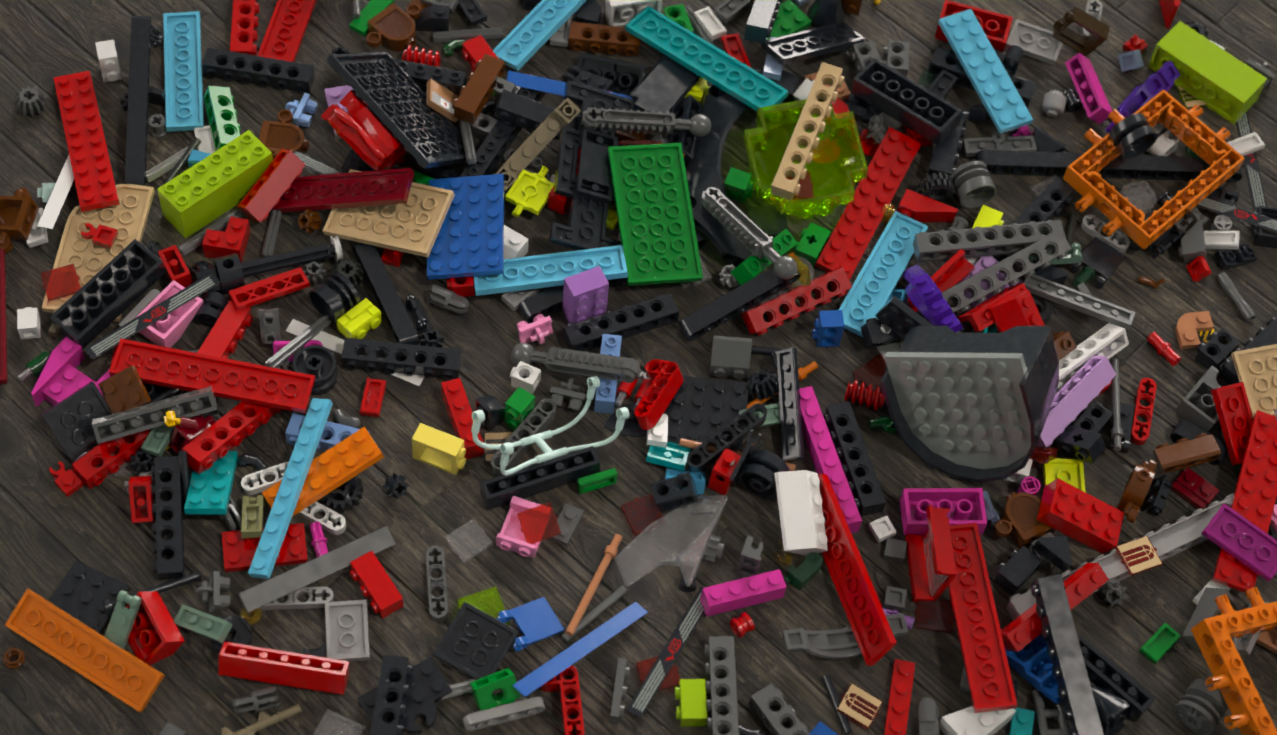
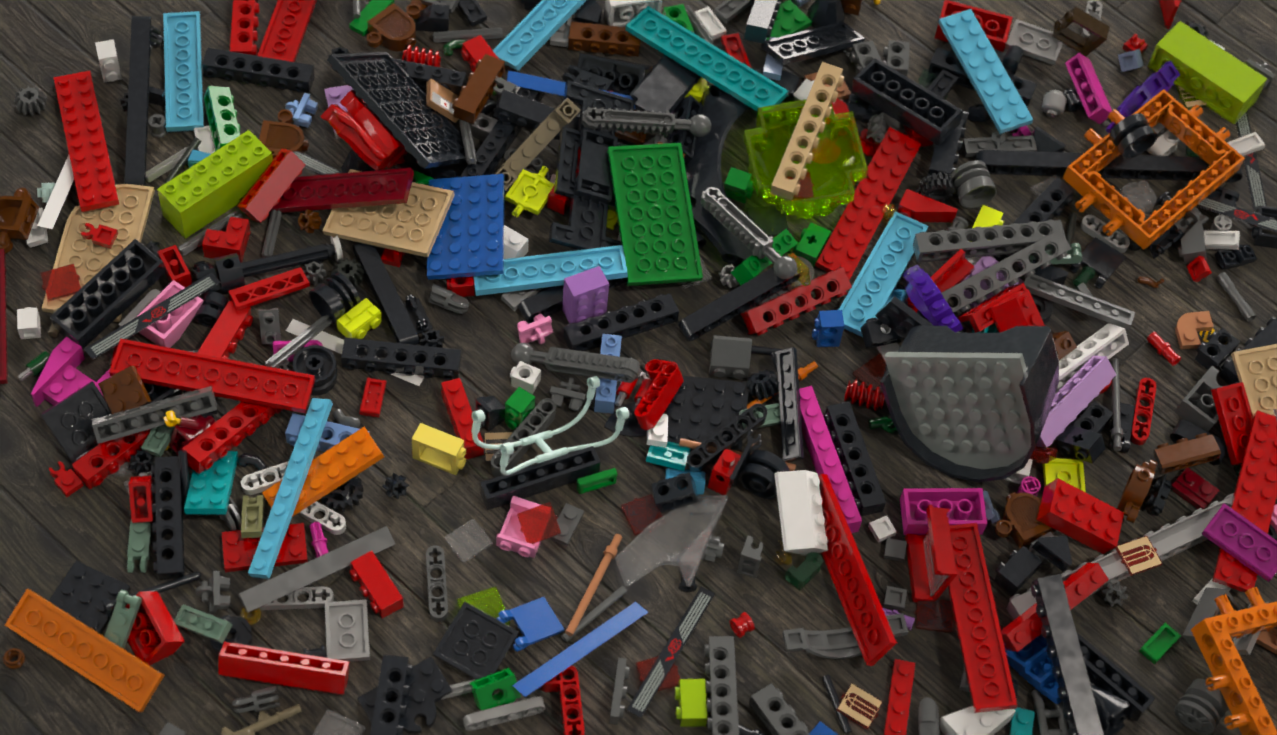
clear red piece [619,140,658,145] -> none
dark pink brick [700,569,787,617] -> none
none -> sand green hinge [127,519,152,573]

